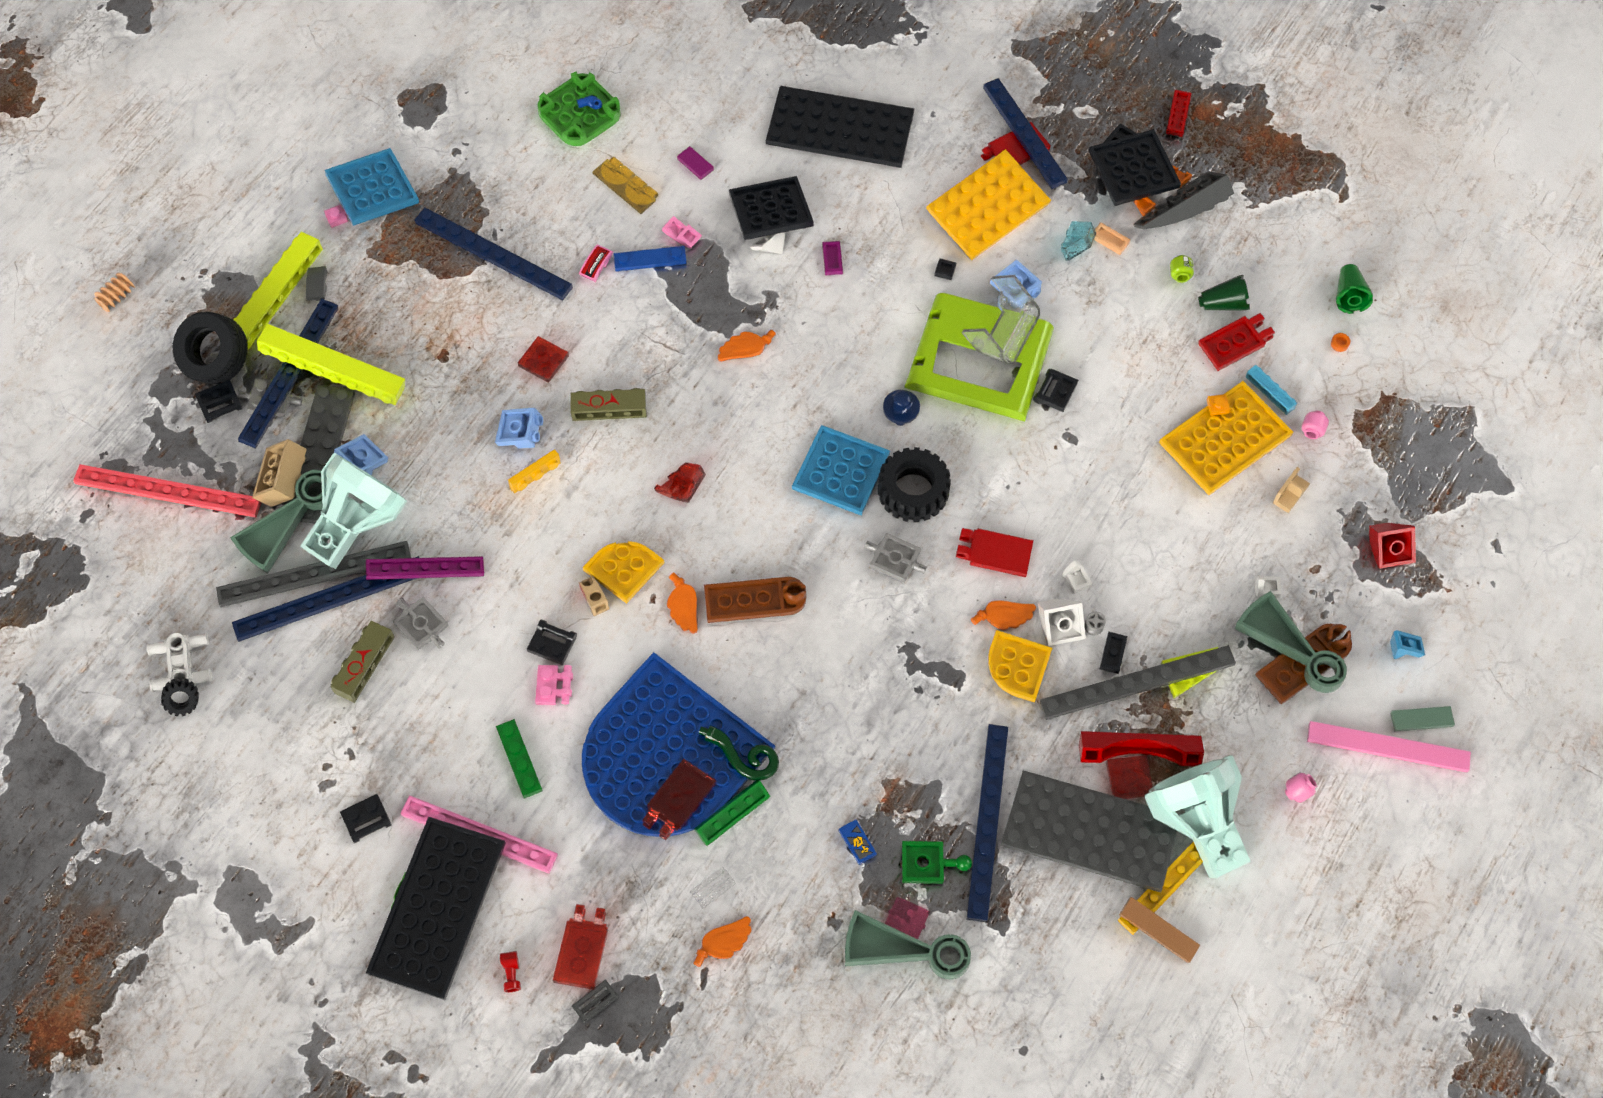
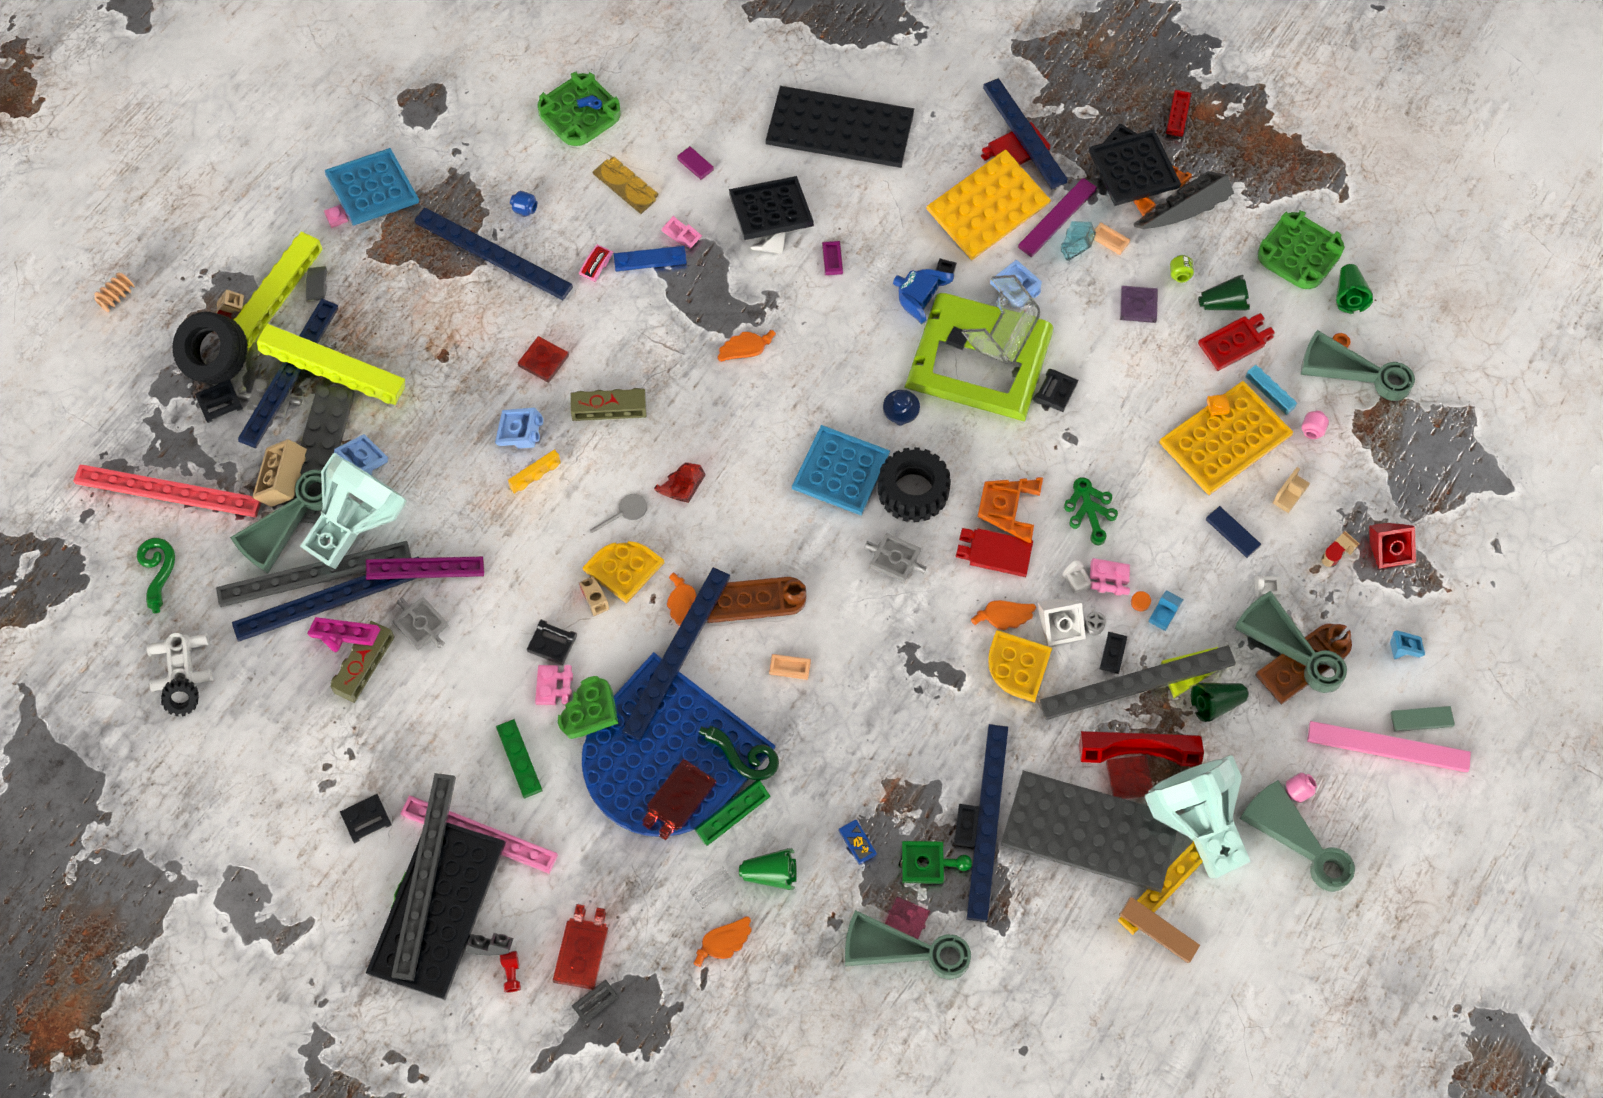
none -> green plant [137,538,175,614]
none -> tan leg [216,289,244,318]
none -> dark pink plate [307,617,380,652]
none -> dark grey plate [391,773,456,981]
none -> dark grey slope [465,933,514,956]
none -> blue head [510,191,538,216]
none -> bright green plate [558,676,618,739]
none -> light grey piece [590,494,647,533]
none -> dark blue plate [622,567,730,742]
none -> green cone [739,848,797,890]
none -> light nougat tile [769,654,811,680]
none -> blue torso [893,269,954,324]
none -> black tile [946,326,971,350]
none -> black plate [954,804,979,848]
none -> orange wing [978,477,1043,543]
none -> magenta tile [1018,178,1097,257]
none -> green plant [1064,477,1118,546]
none -> bright pink plate [1090,558,1130,596]
none -> clear purple plate [1120,286,1158,323]
none -> orange tile [1131,591,1151,612]
none -> dark azure slope [1148,590,1184,631]
none -> dark green cone [1190,683,1249,722]
none -> dark blue tile [1206,506,1261,558]
none -> sand green piece [1239,780,1355,892]
none -> bright green tile [1258,210,1345,289]
none -> sand green piece [1300,330,1415,401]
none -> leg [1321,531,1360,567]

